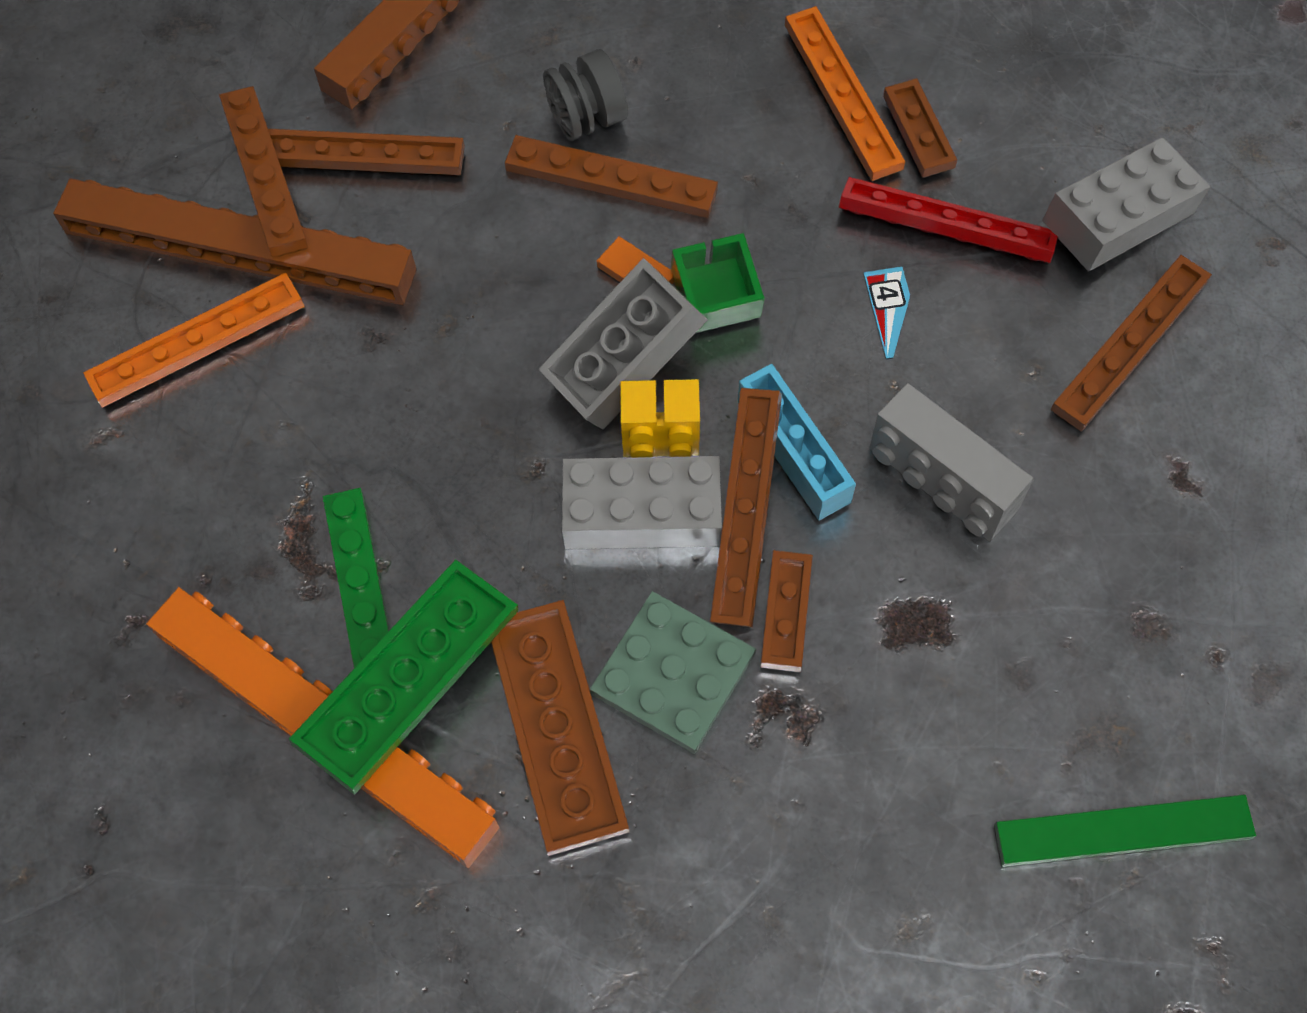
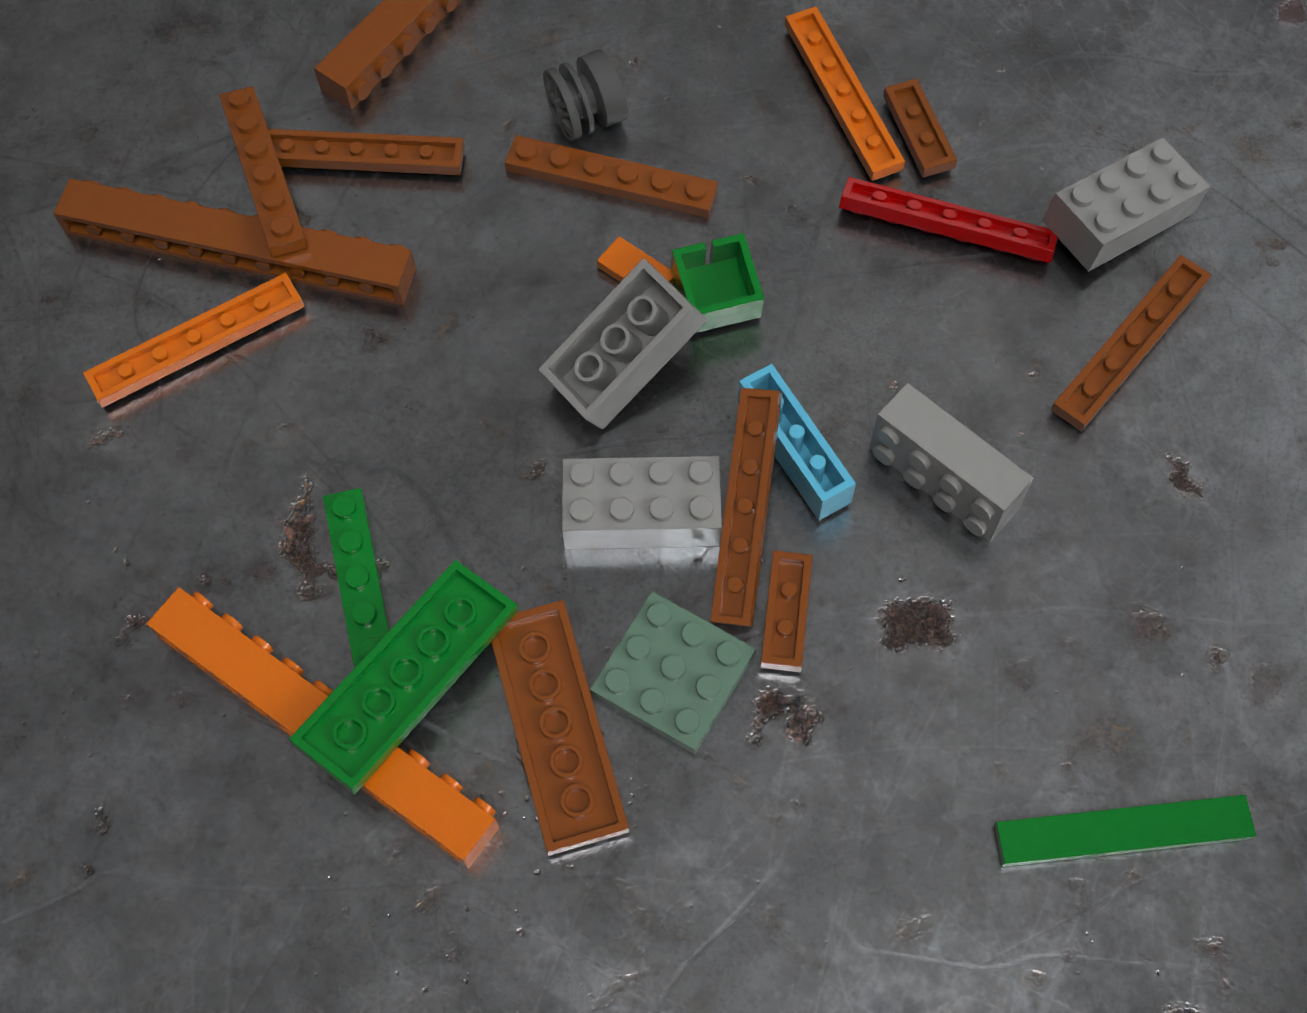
yellow piece [620,379,700,458] -> none
sticker [863,266,910,359] -> none

